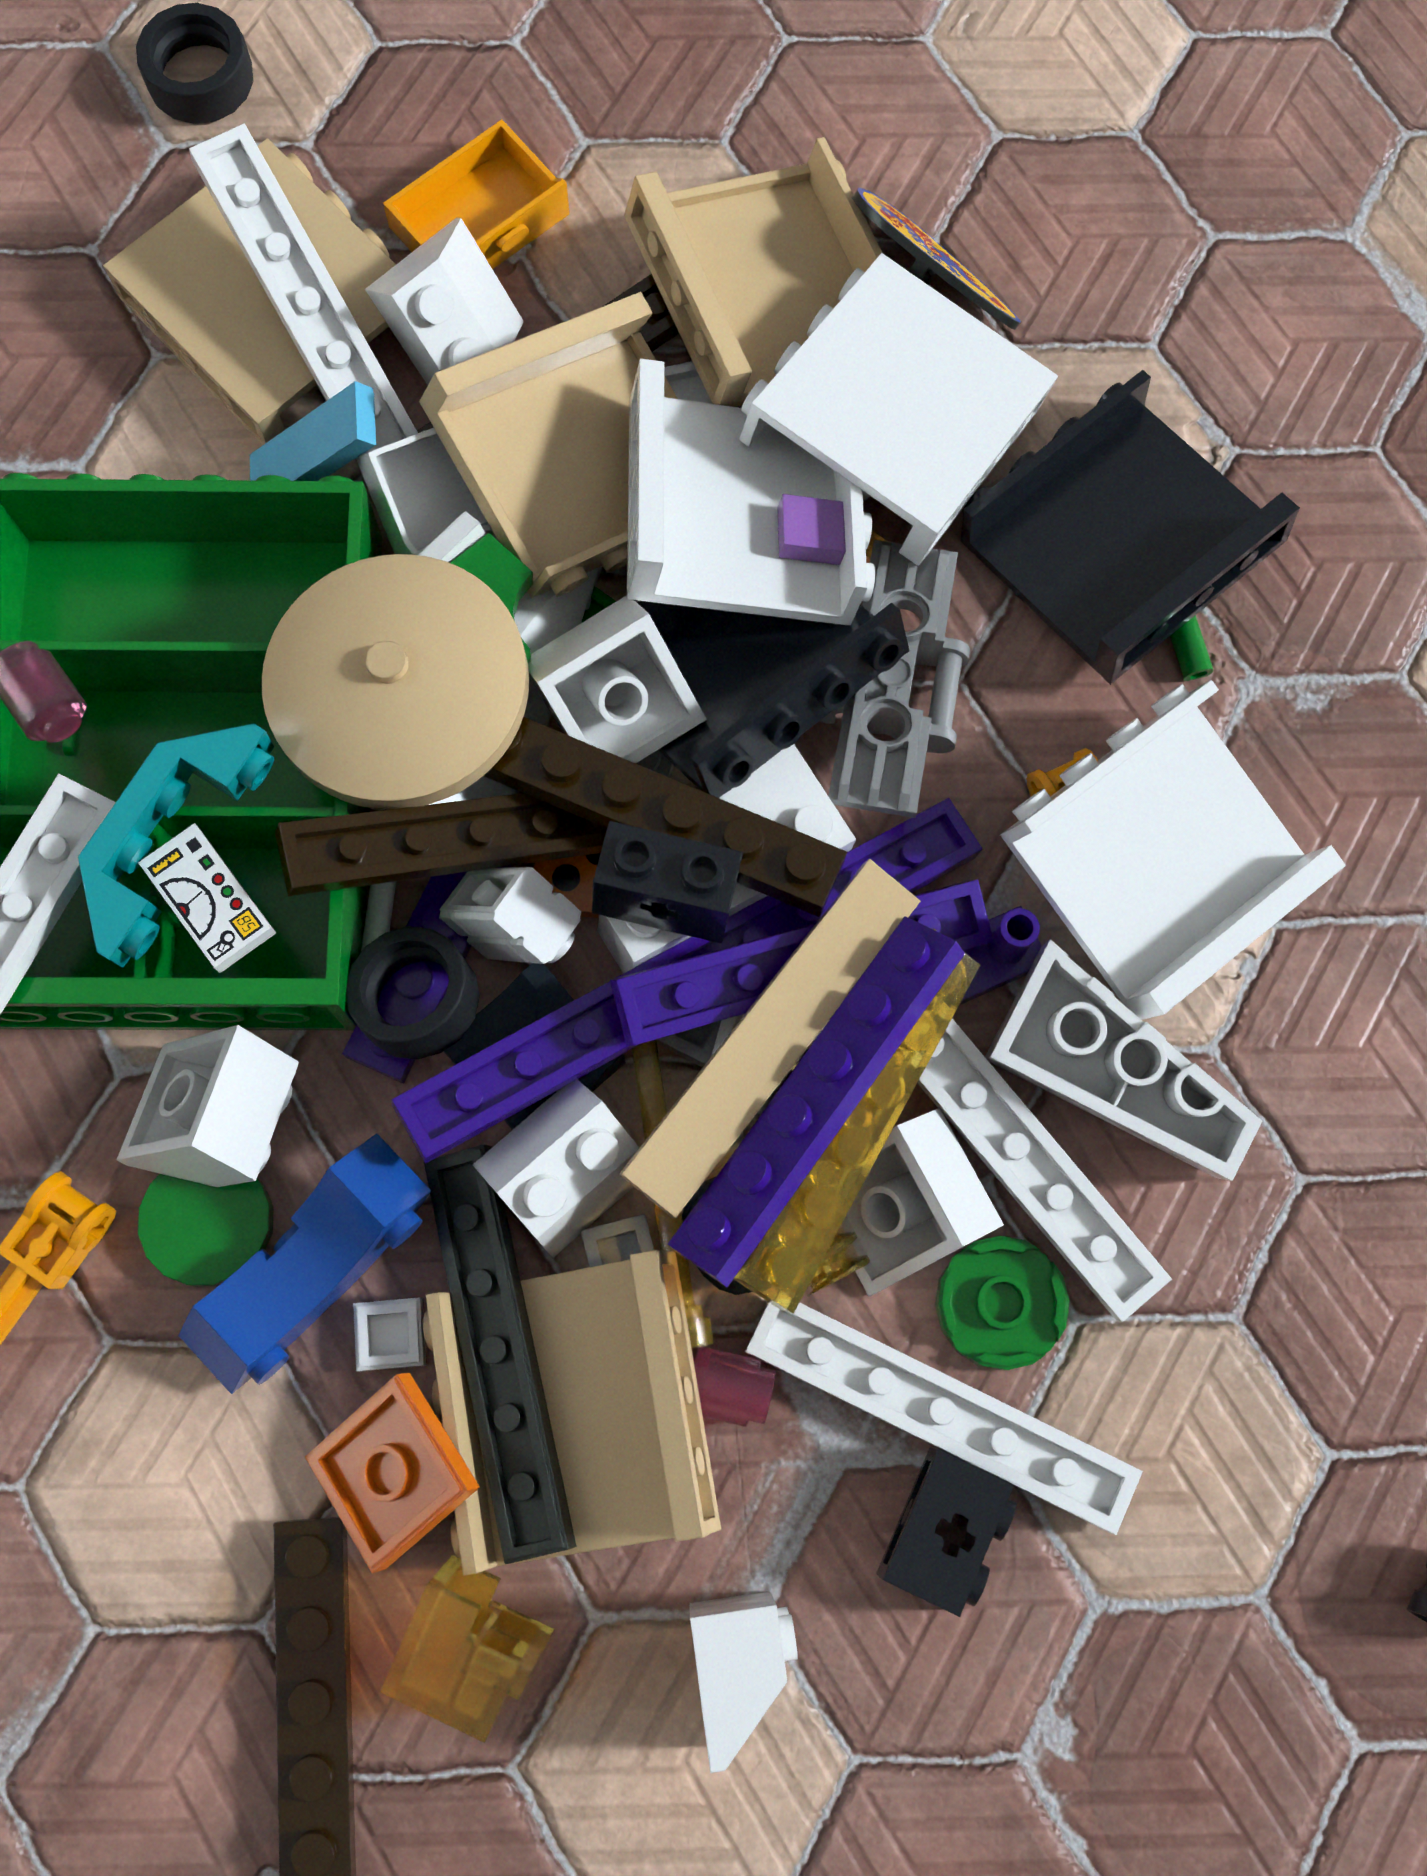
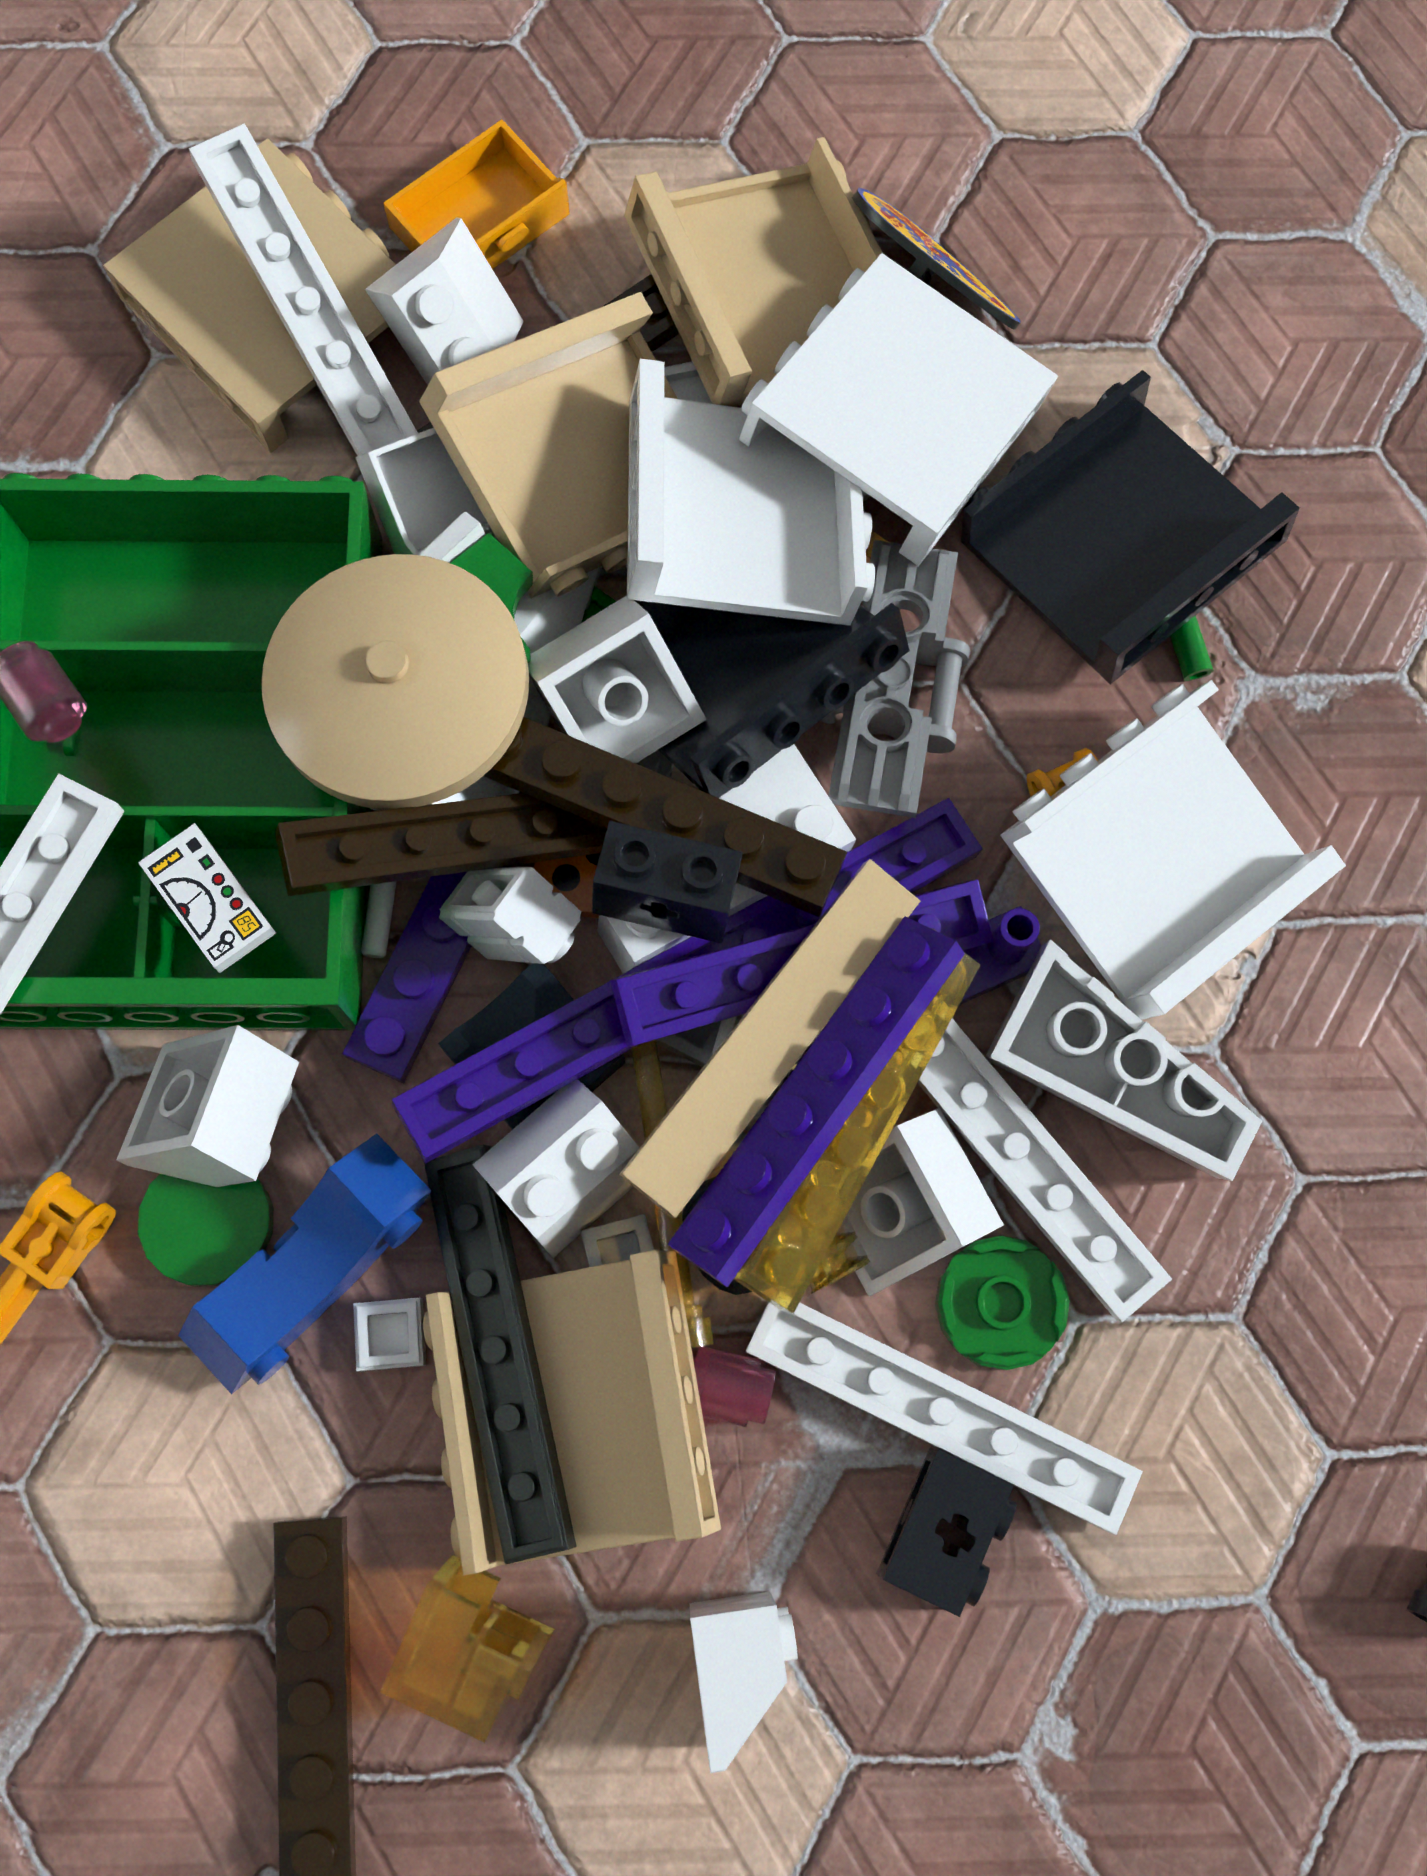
teal slope [78,724,274,968] -> none
black tyre [136,3,254,124] -> none
medium azure tile [250,381,376,481] -> none
orange tile [305,1373,480,1573] -> none
black tyre [346,926,480,1060] -> none
medium lavender tile [777,494,846,565] -> none

